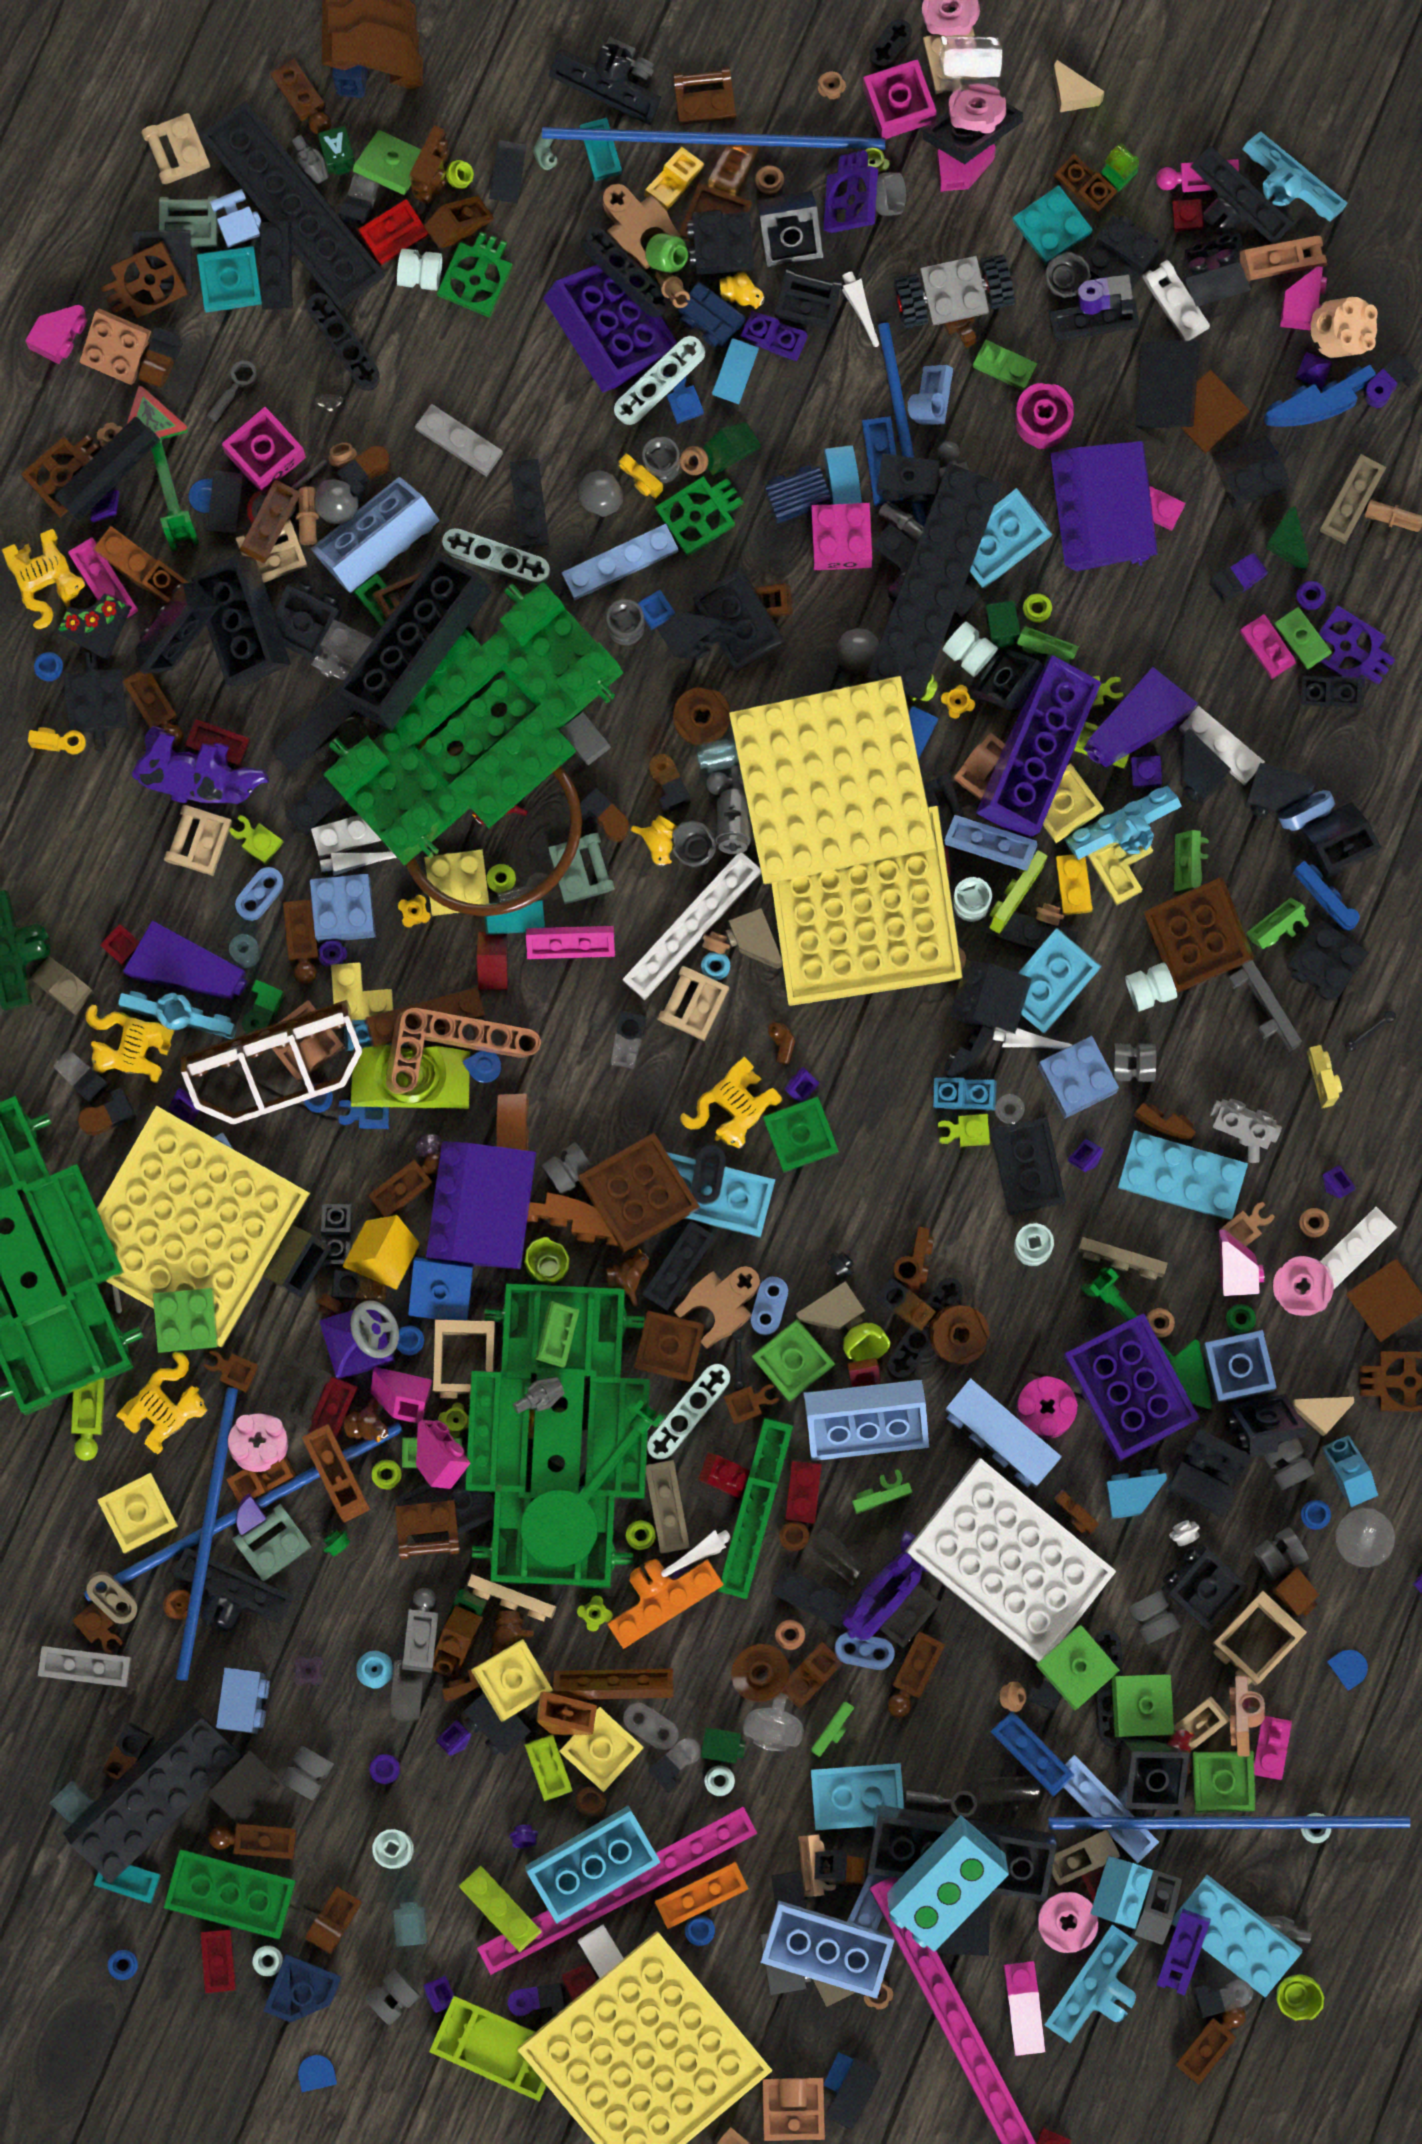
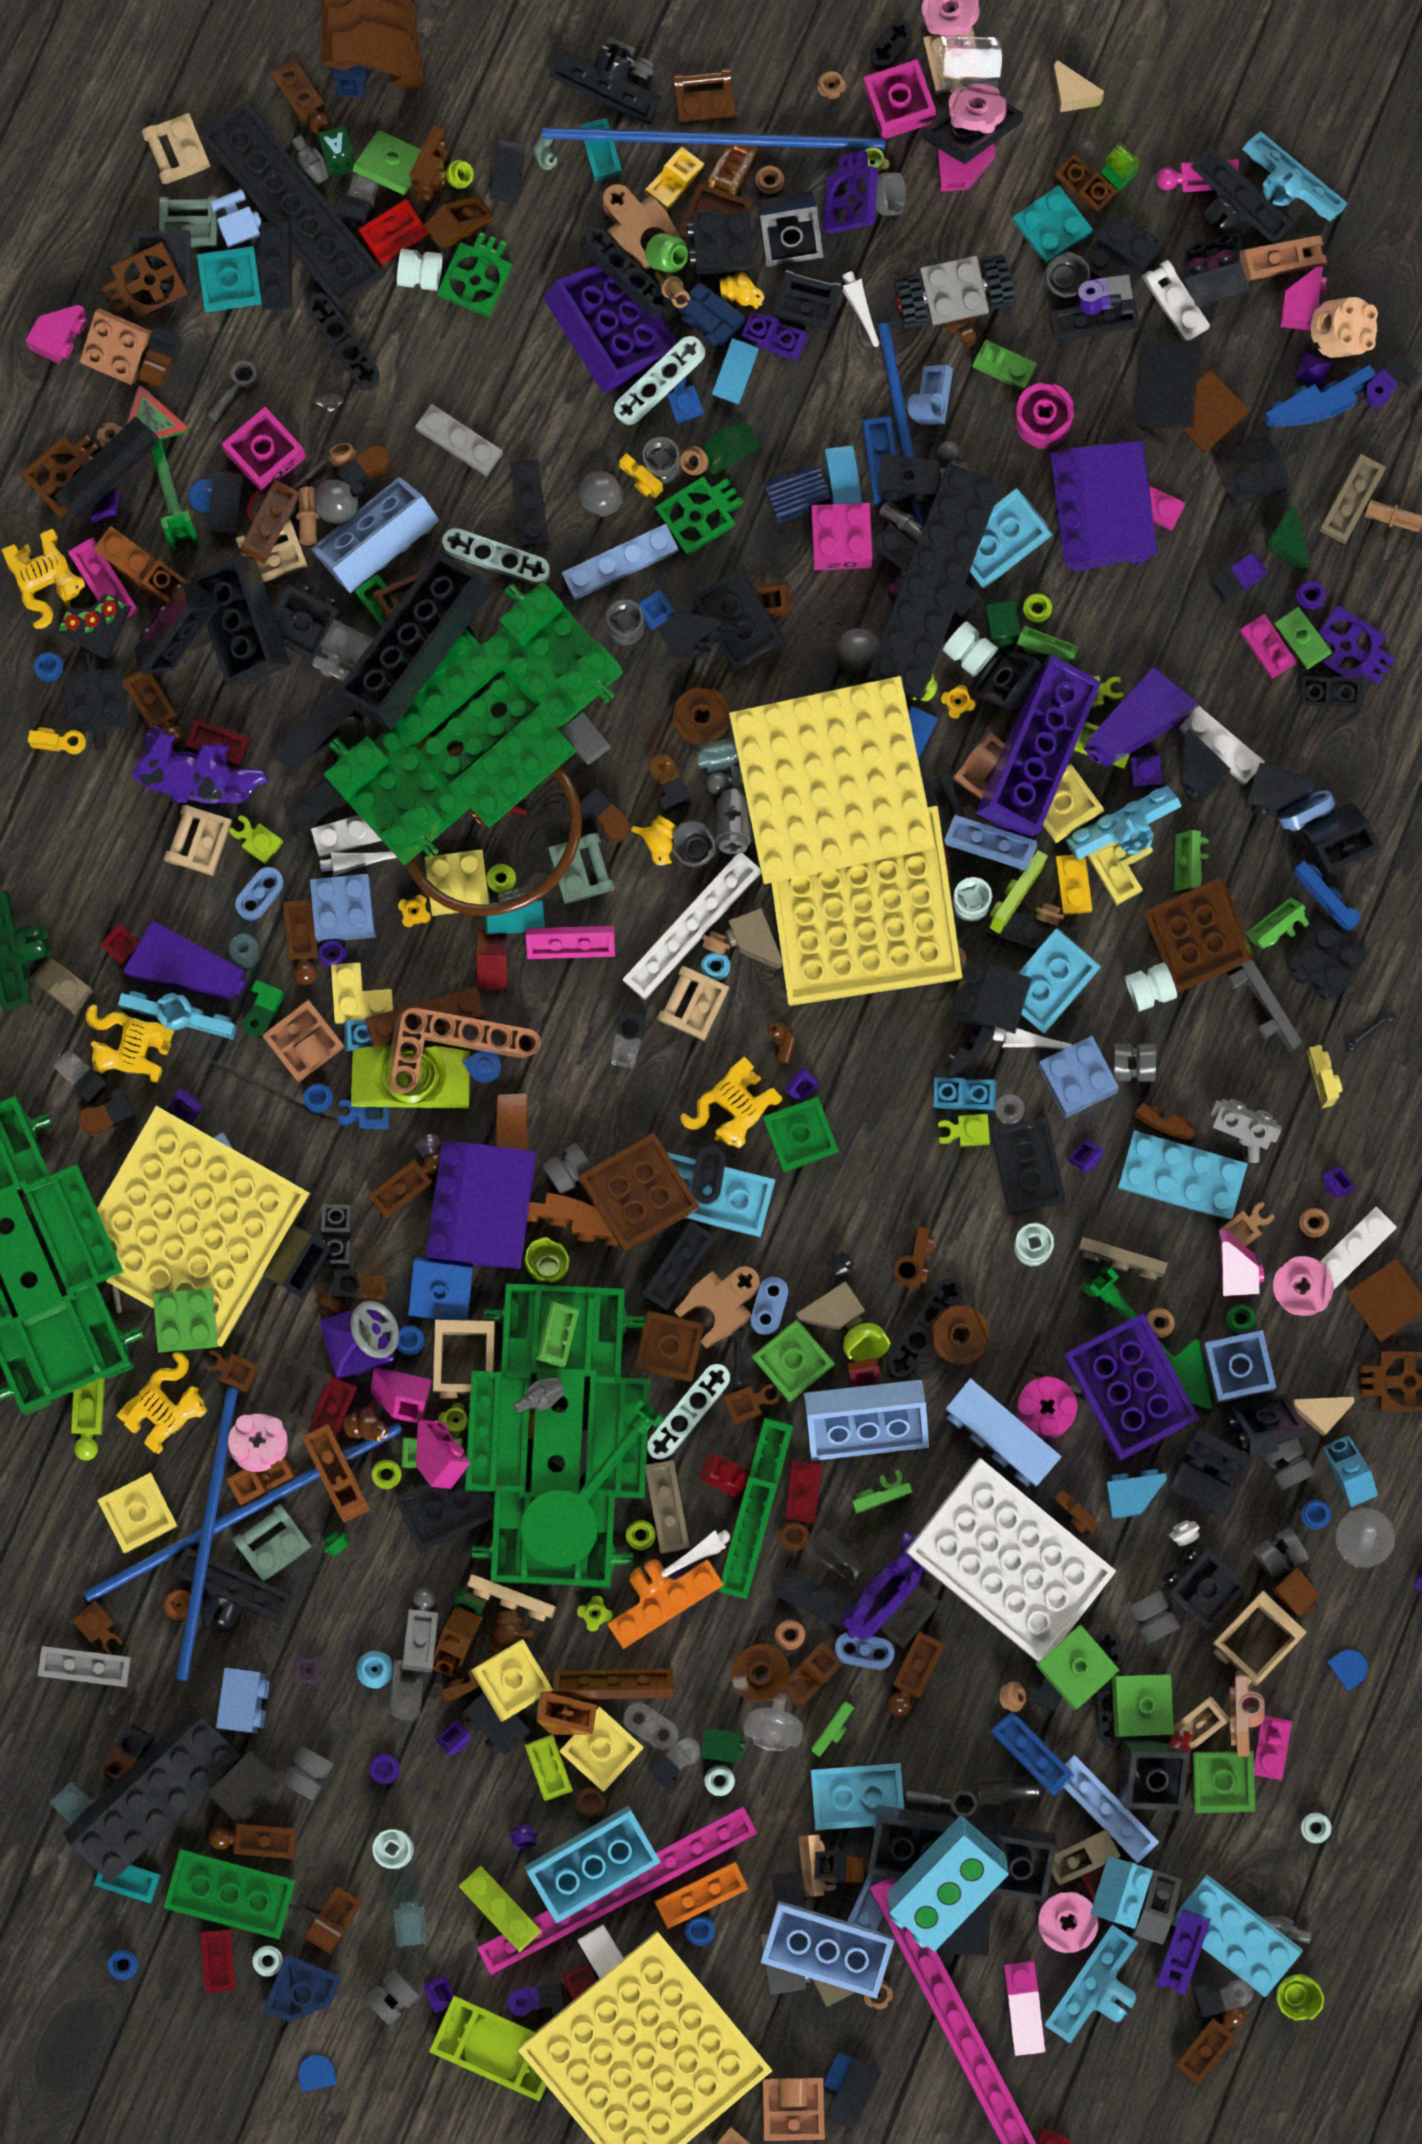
dark tan plate [86,1571,137,1624] -> none
plate [181,1000,362,1125] -> none
tile [236,1493,266,1535] -> none
yellow slope [343,1215,420,1290] -> none
reddish brown plate [395,1500,460,1560] -> none
reddish brown animal [605,1249,649,1306] -> none
leg [875,1278,935,1331] -> none
blue piece [1048,1816,1410,1829] -> none
dark red plate [1172,199,1203,232] -> none

